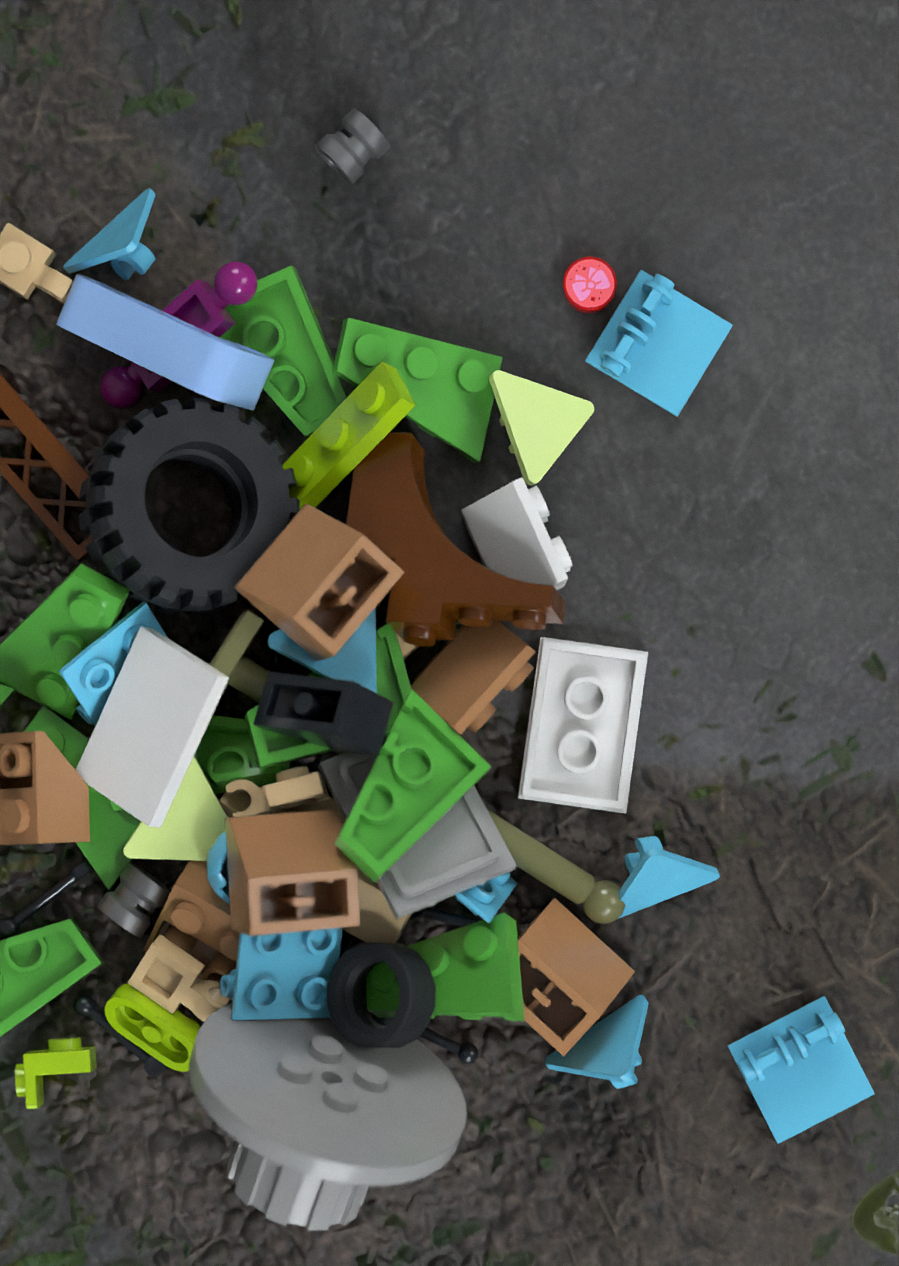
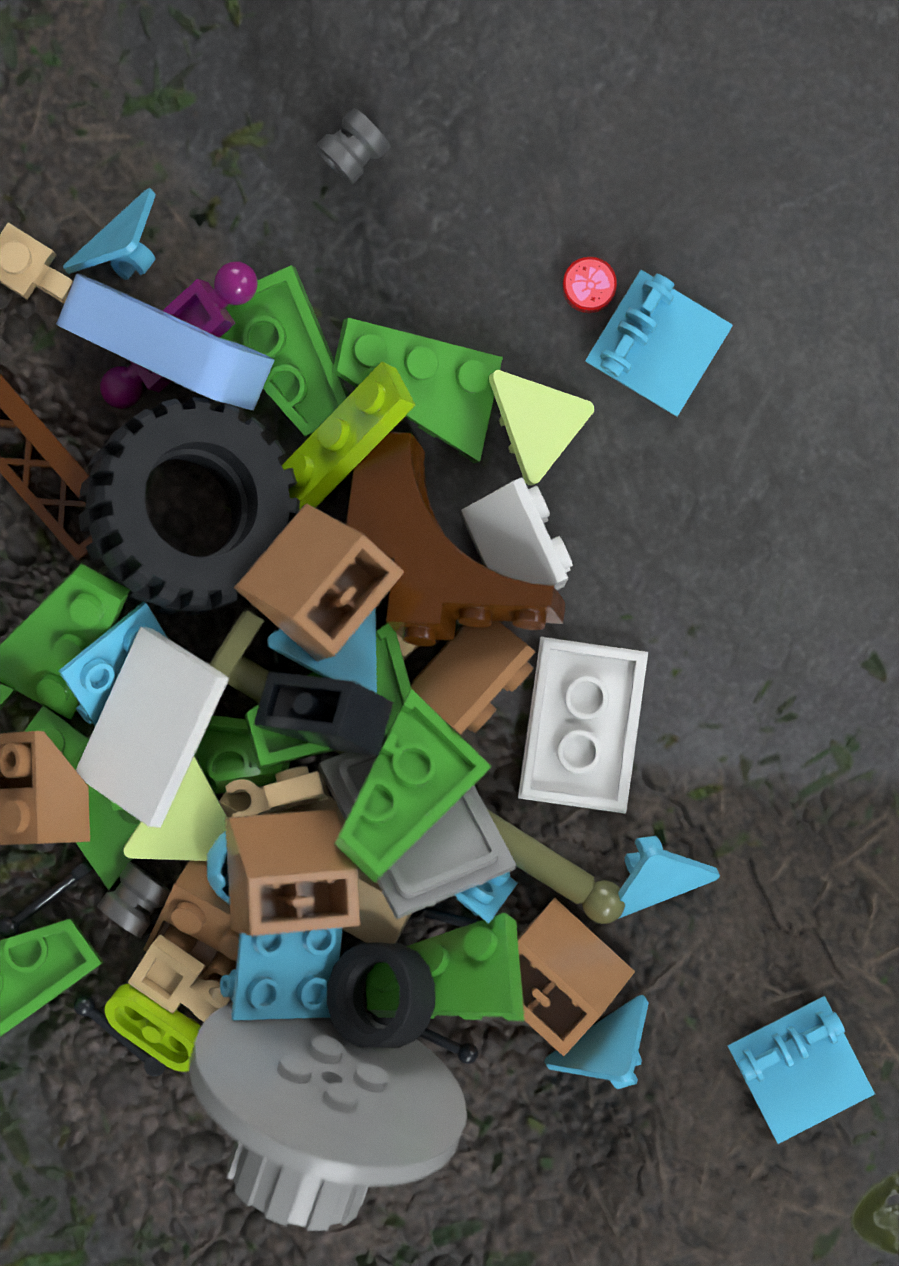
lime bracket [15,1037,97,1109] -> none

